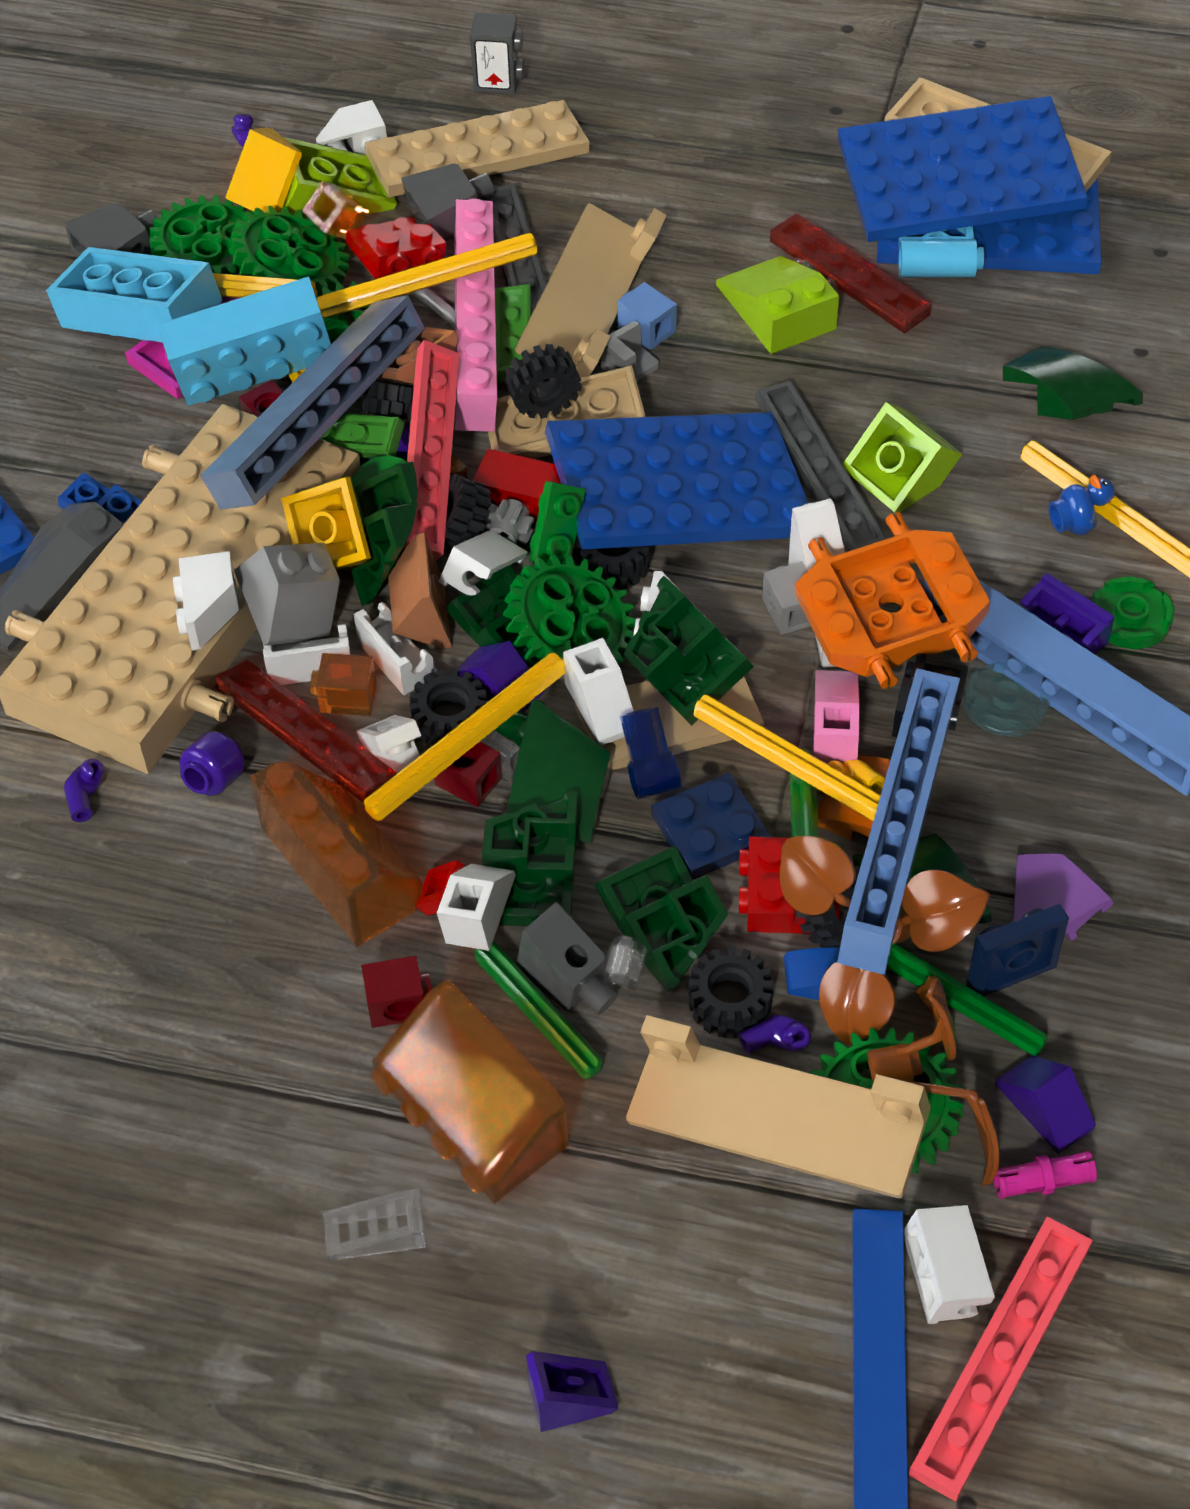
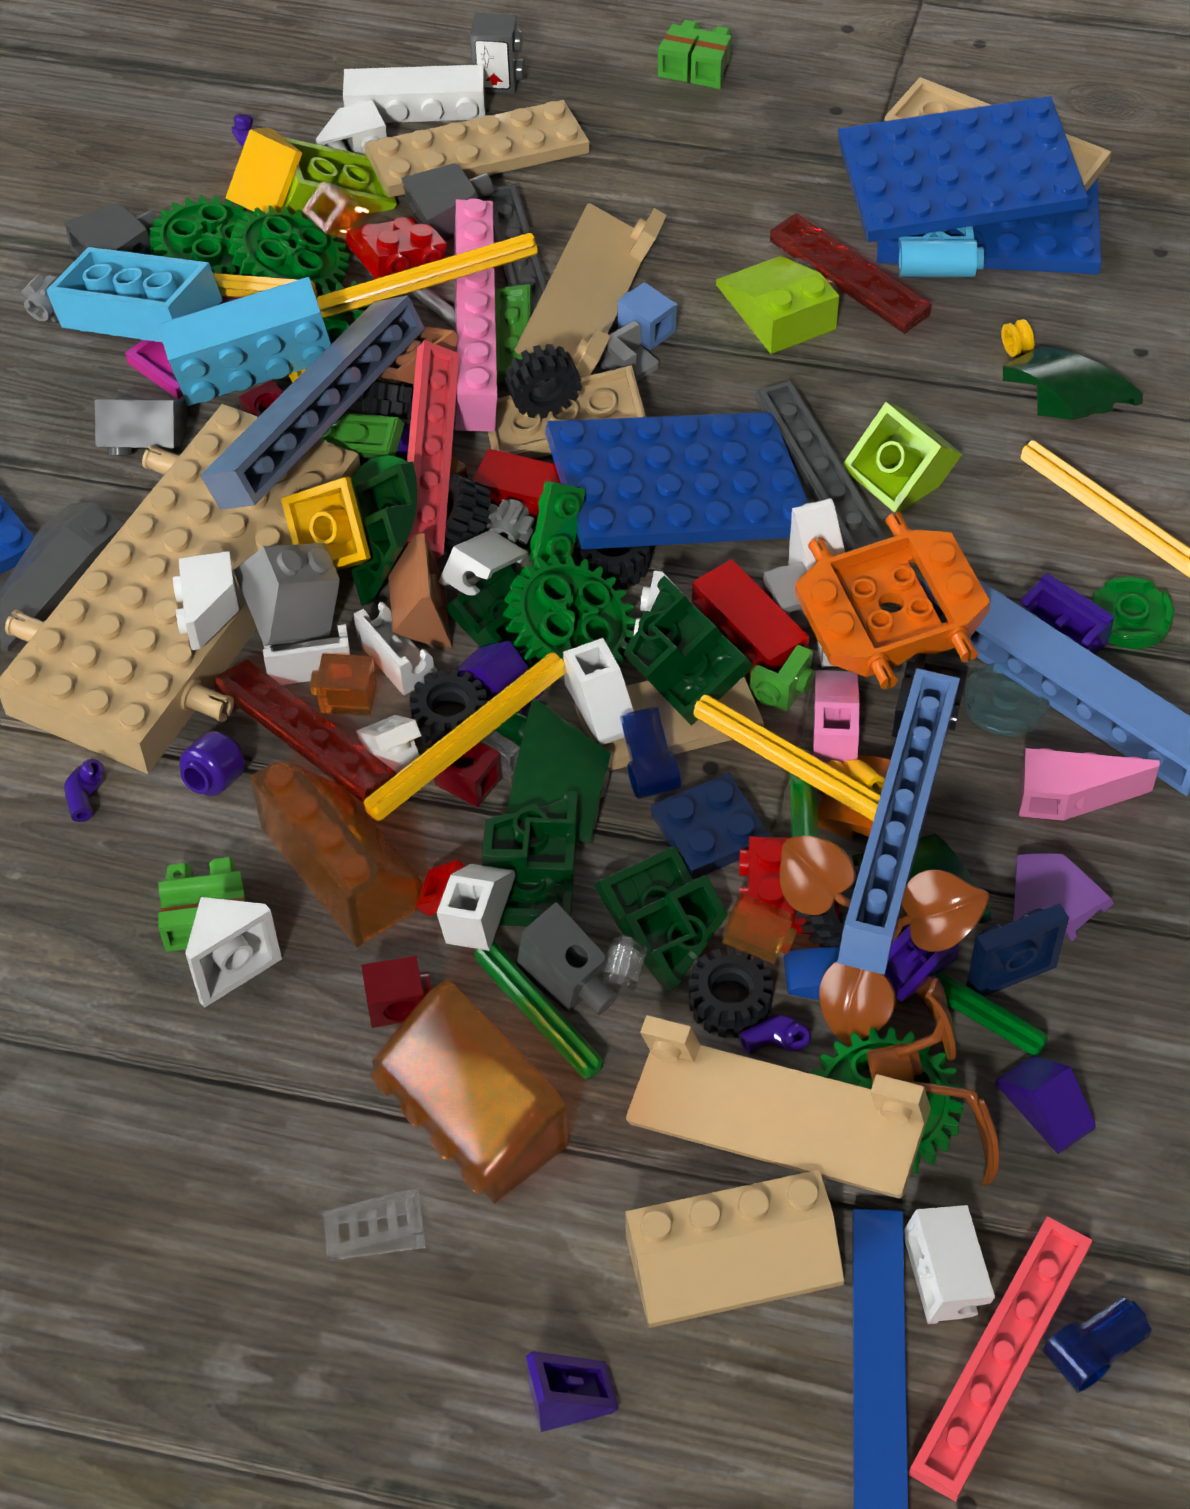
blue slope [58,472,143,524] -> none
dark pink pin [993,1151,1097,1199] -> none
blue animal [1048,475,1115,535] -> none
none -> light grey gear [21,274,58,322]
none -> slope [95,399,190,455]
none -> bright green hips [158,857,247,952]
none -> white slope [185,897,282,1008]
none -> white brick [343,64,485,123]
none -> tan slope [625,1169,844,1328]
none -> bright green hips [658,20,731,89]
none -> red brick [691,559,809,674]
none -> clear orange brick [722,892,797,964]
none -> bright green bracket [750,644,815,712]
none -> dark purple slope [885,925,959,1002]
none -> yellow bush [1001,319,1035,357]
none -> bright pink slope [1019,748,1160,821]
none -> clear blue piece [1043,1296,1152,1393]

